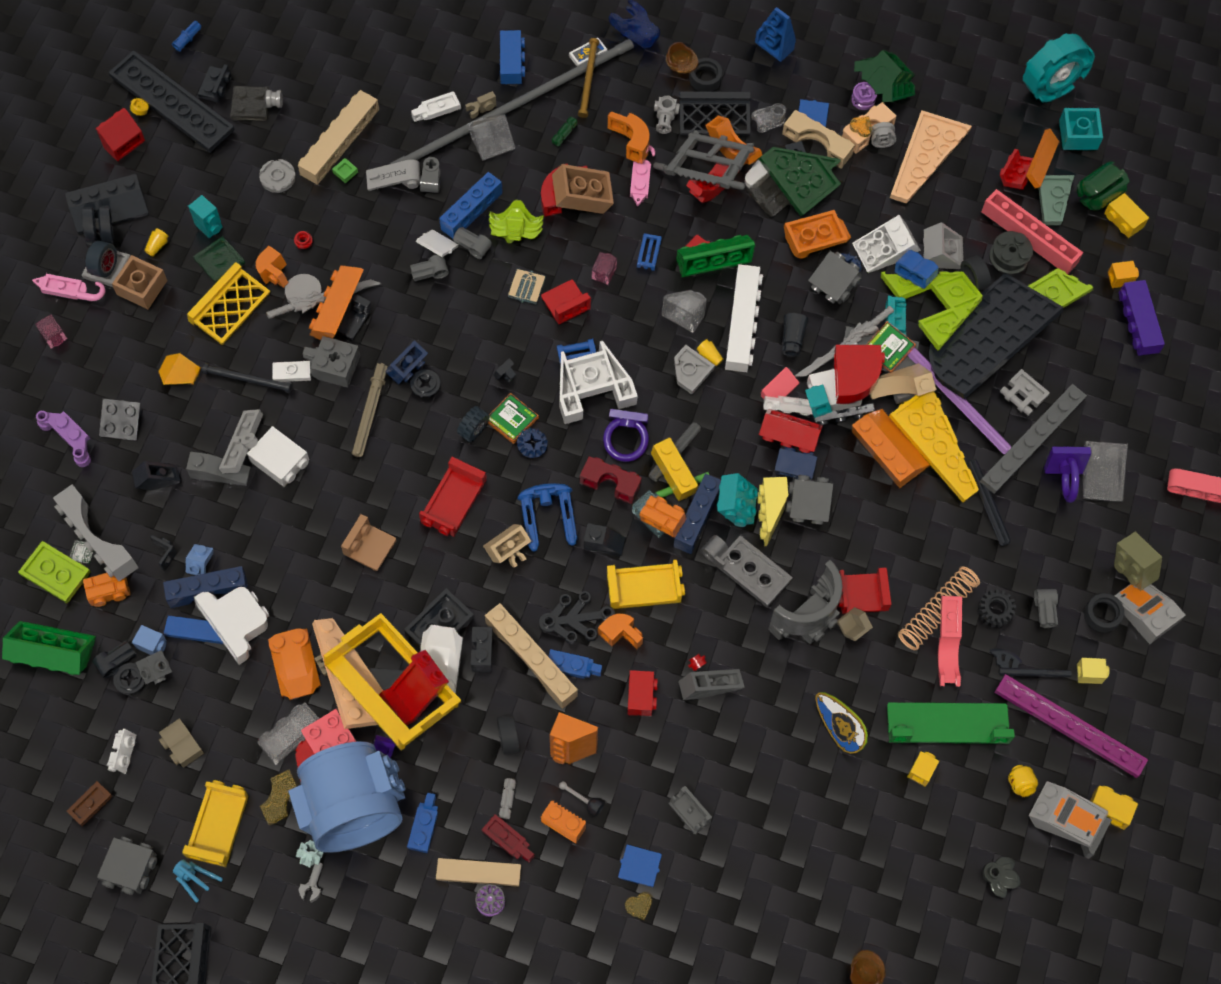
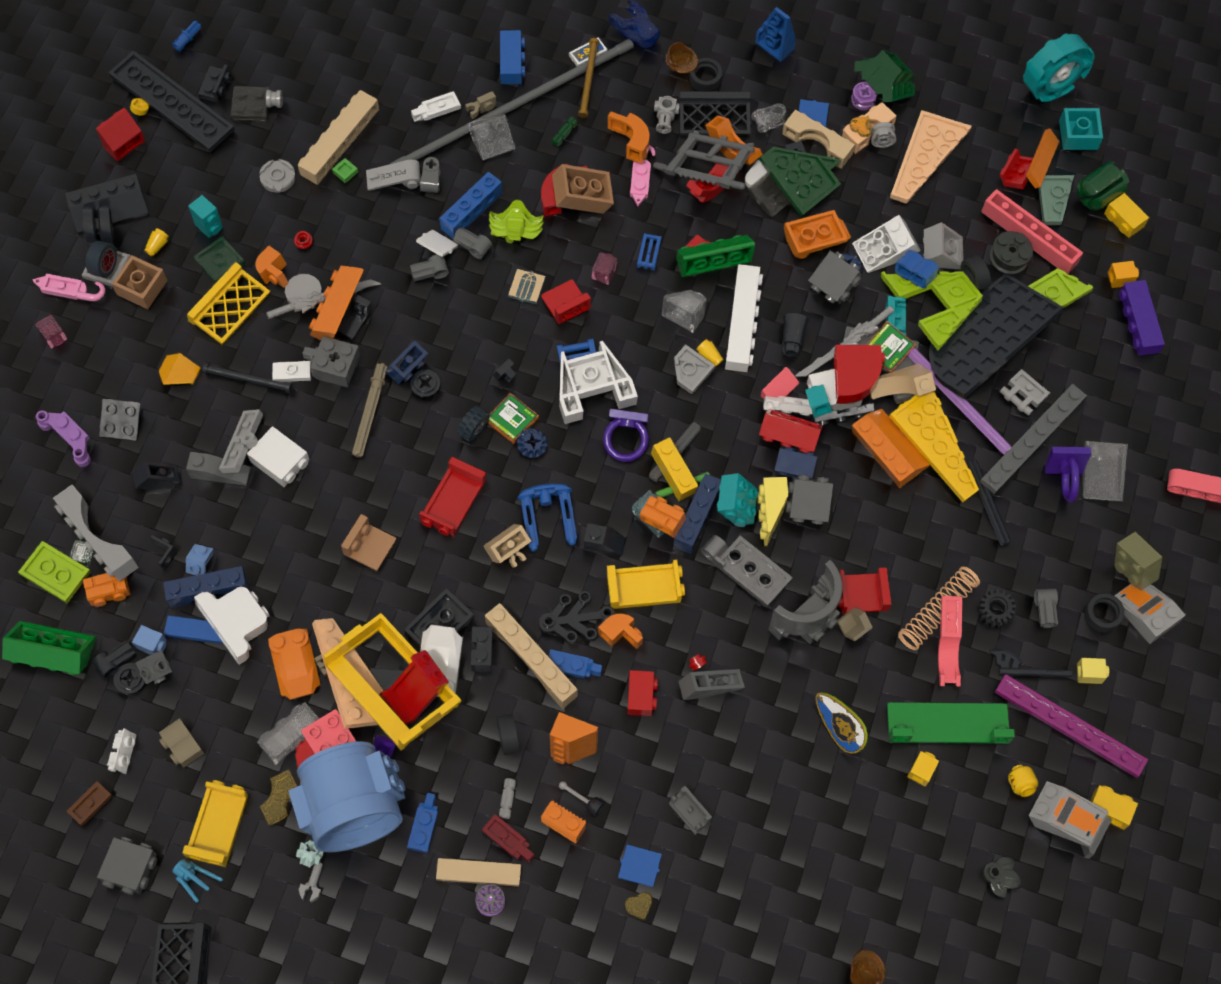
dark red arch [580,456,642,504] -> none

